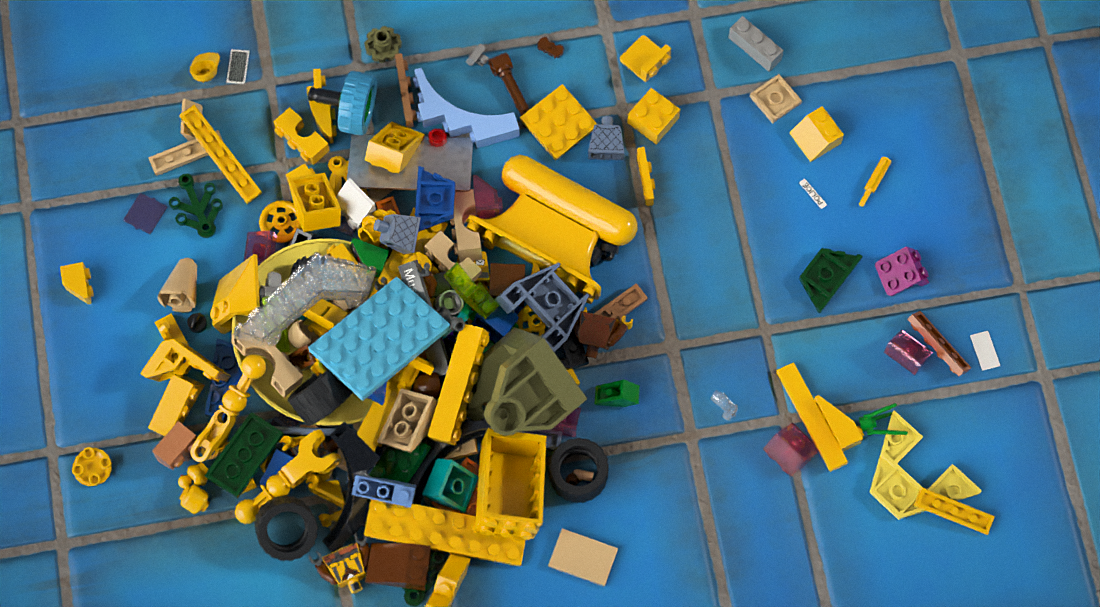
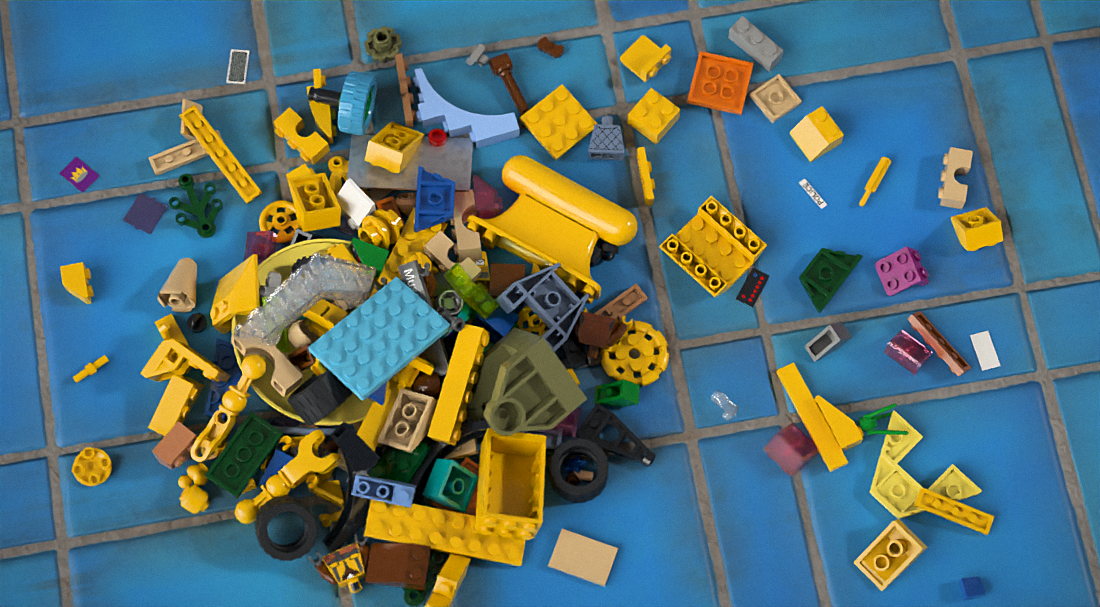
yellow cap [190,52,220,83] -> none
sand blue torso [373,214,421,254] -> none
none -> dark purple sticker [59,157,99,192]
none -> yellow bar [72,355,109,383]
none -> medium nougat cone [395,192,416,215]
none -> blue piece [565,455,587,473]
none -> black plate [576,403,656,468]
none -> yellow plate [600,321,669,387]
none -> yellow slope [659,196,767,297]
none -> orange plate [687,51,754,115]
none -> black sticker [736,268,770,308]
none -> dark grey slope [804,322,852,362]
none -> yellow slope [853,519,928,591]
none -> tan arch [938,147,973,209]
none -> yellow slope [951,207,1003,251]
none -> blue slope [959,577,986,601]

